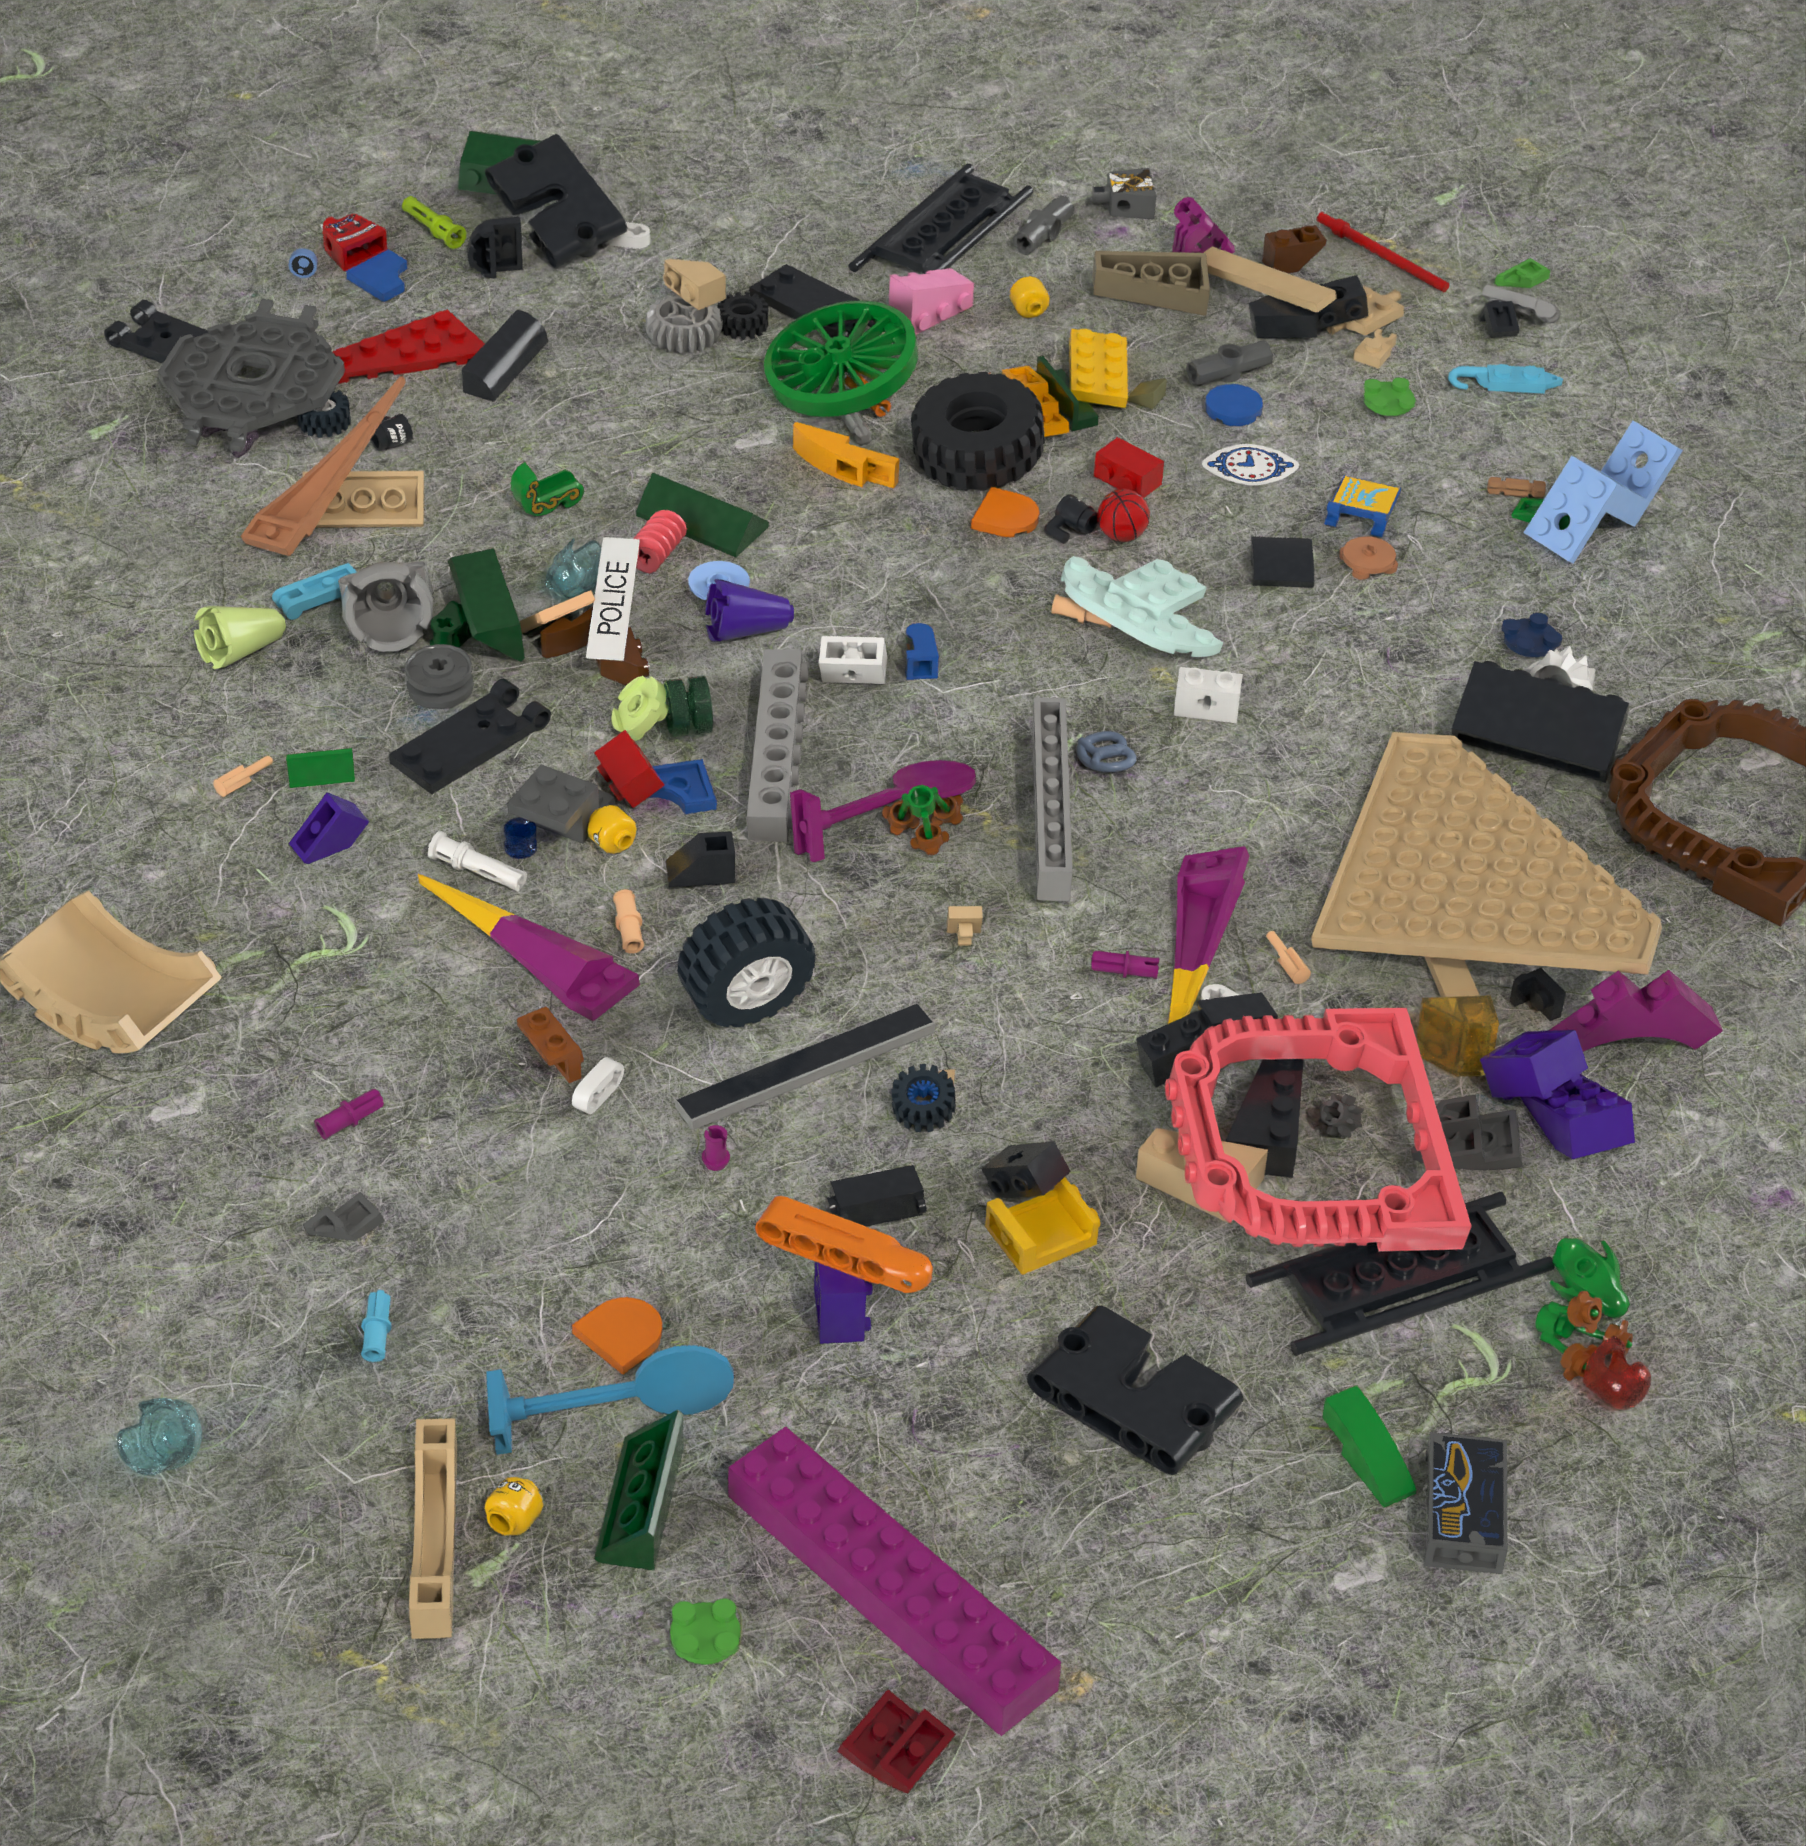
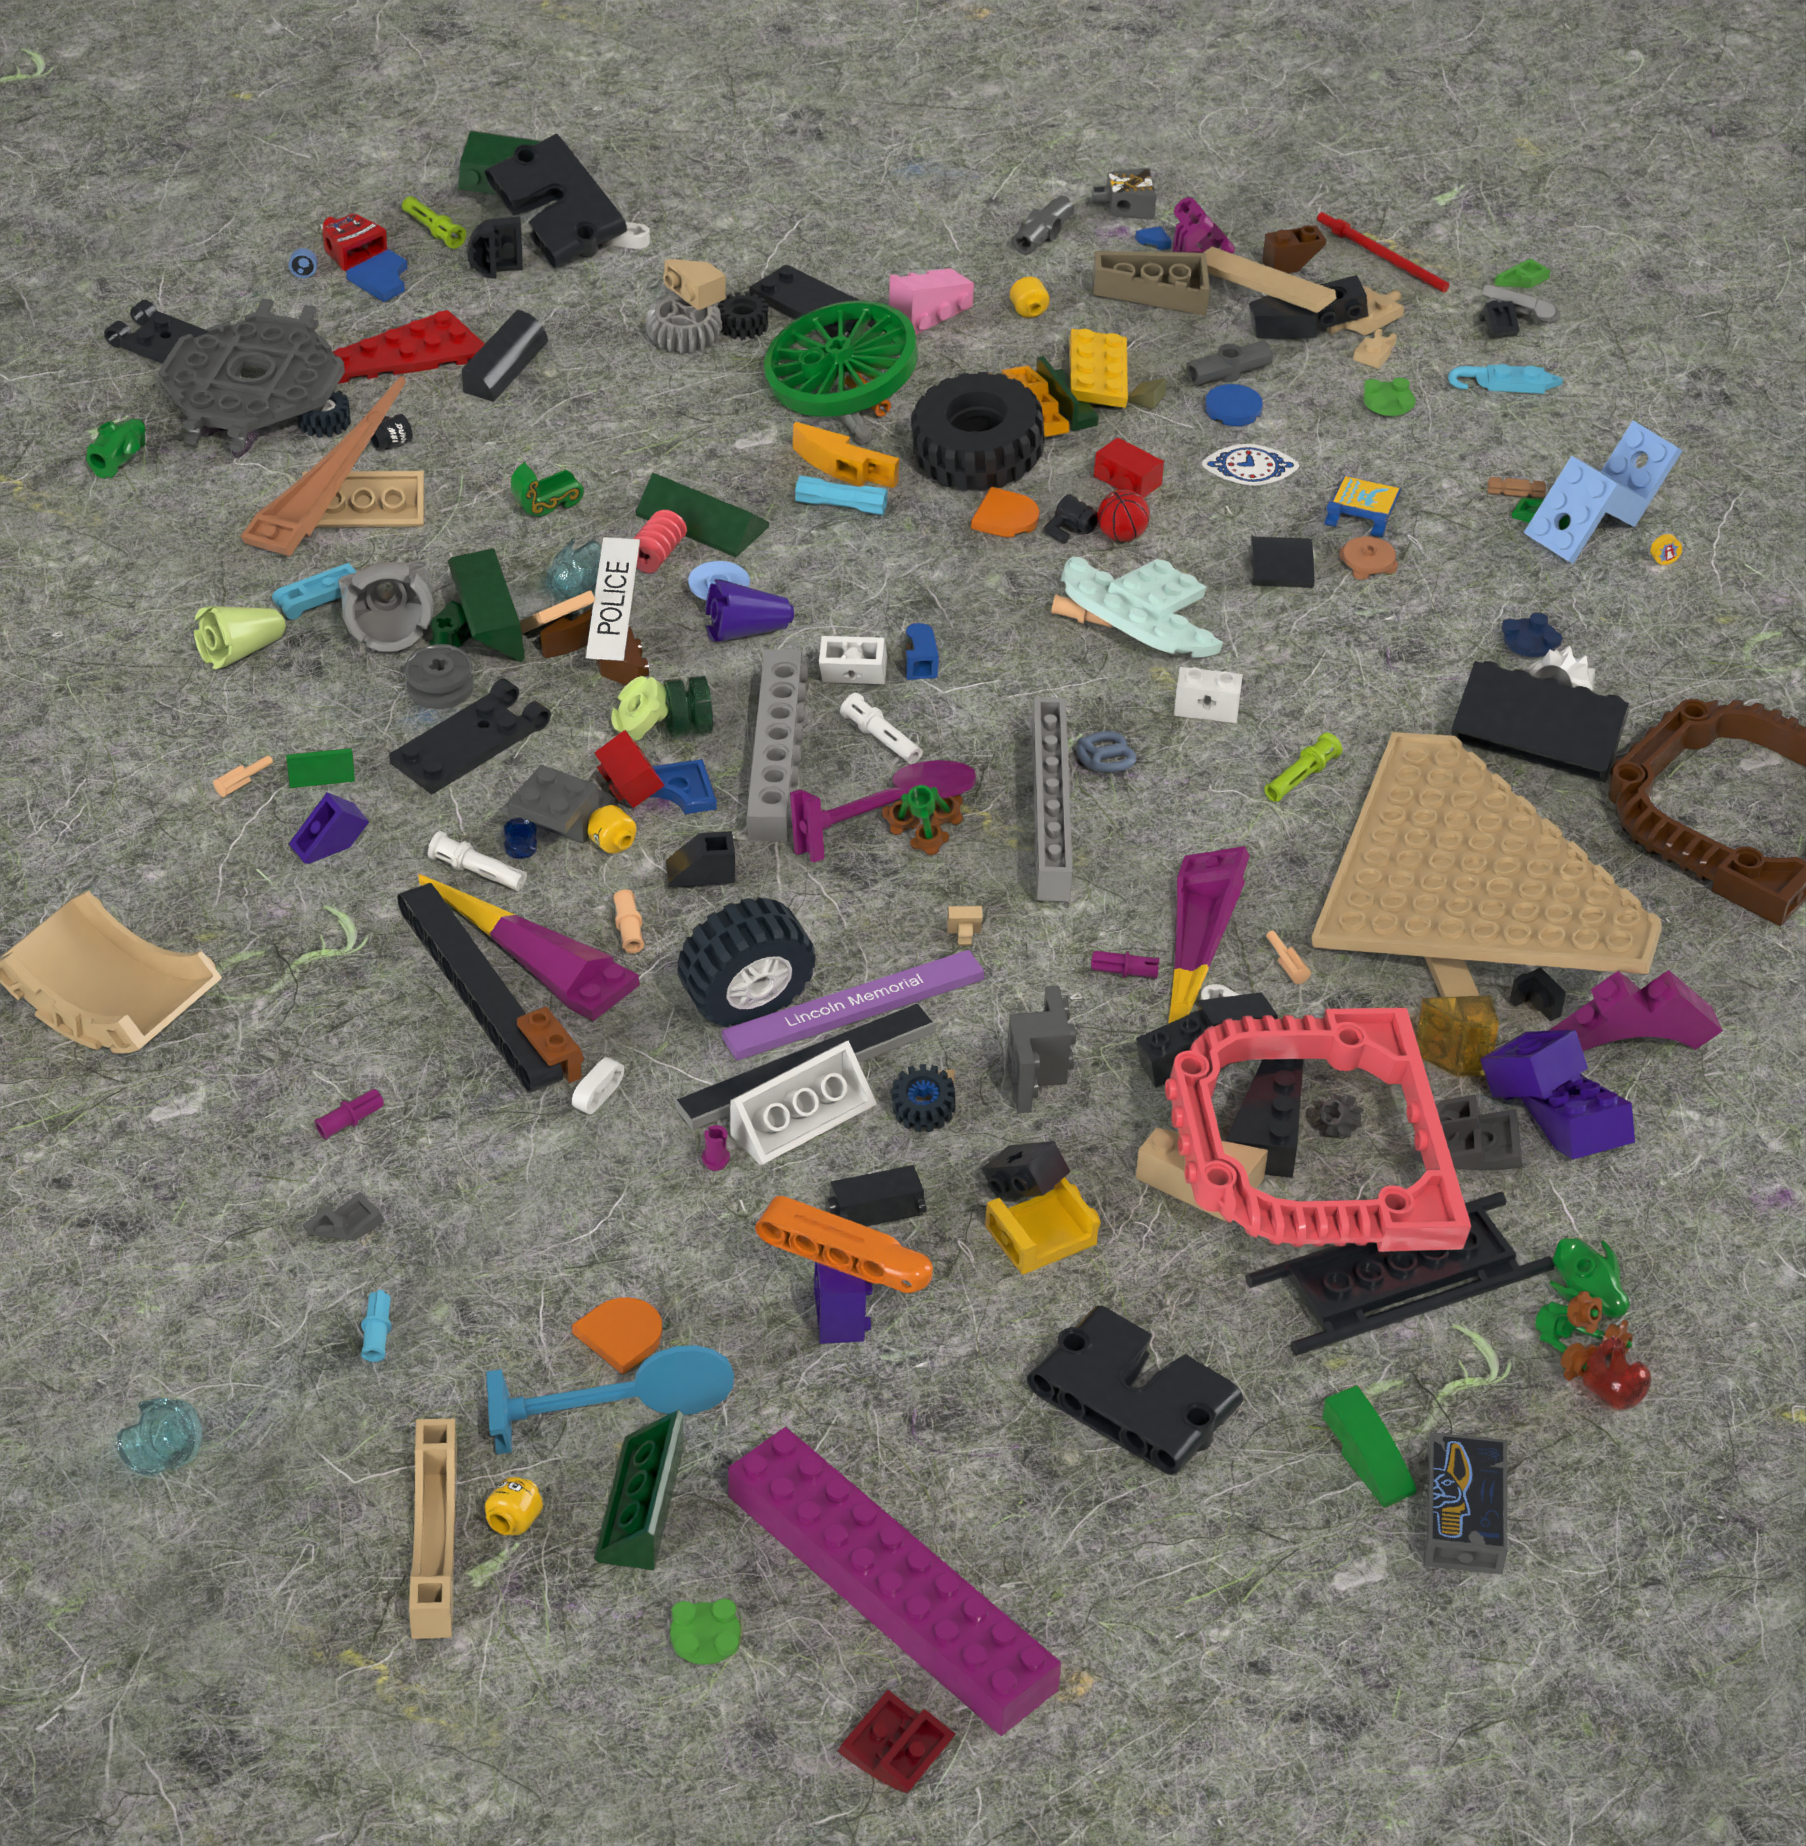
black piece [849,163,1034,274] -> none
none -> green animal [86,418,146,479]
none -> black beam [397,883,563,1093]
none -> medium lavender tile [722,950,985,1061]
none -> white slope [730,1040,877,1165]
none -> medium azure axle [795,475,888,515]
none -> white pin [840,693,923,764]
none -> dark grey bracket [1006,986,1076,1114]
none -> blue tile [1135,226,1172,250]
none -> lime pin [1264,732,1343,802]
none -> yellow tile [1650,534,1682,565]

